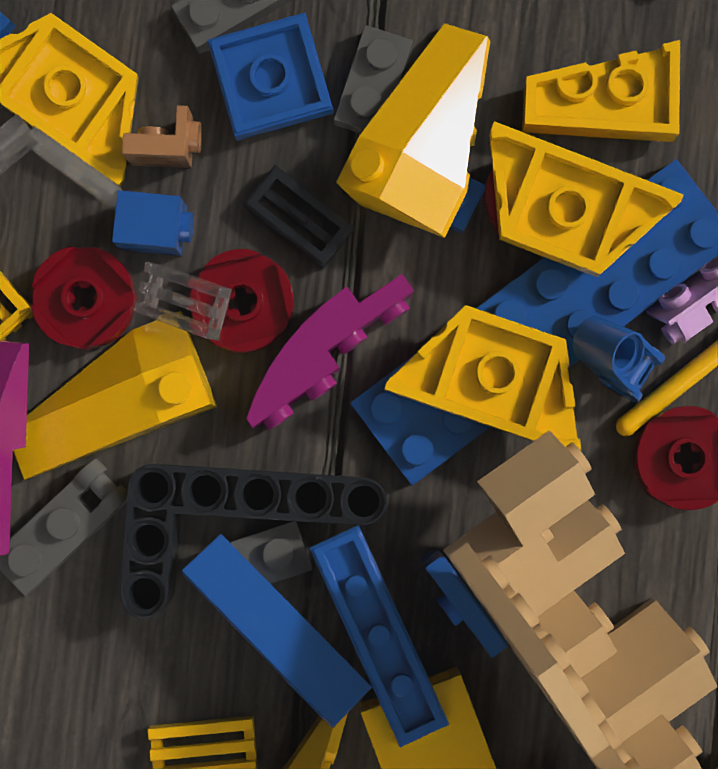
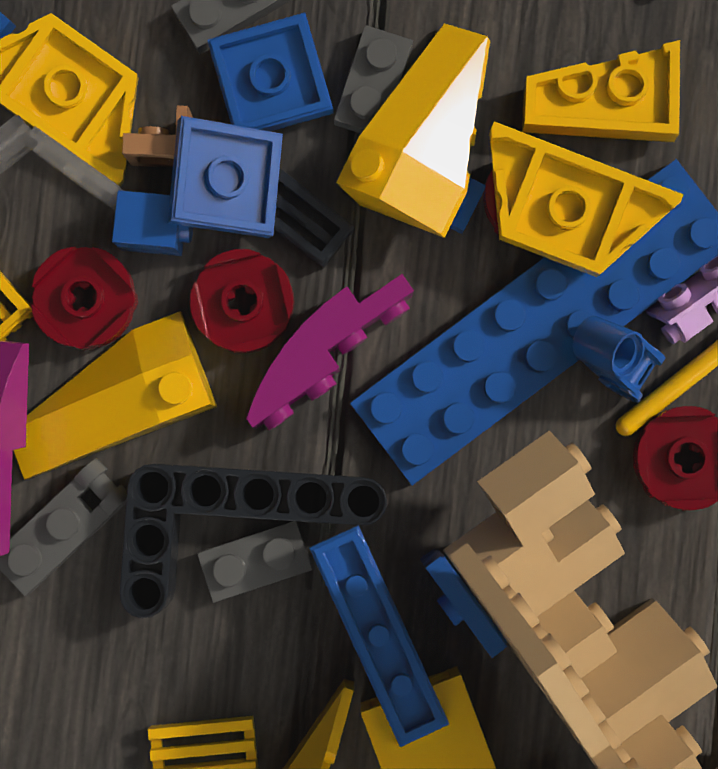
clear tile [133,262,232,340] -> none
blue tile [182,534,372,728] -> none
yellow wing [384,305,581,451] -> none
none -> blue plate [167,116,283,238]

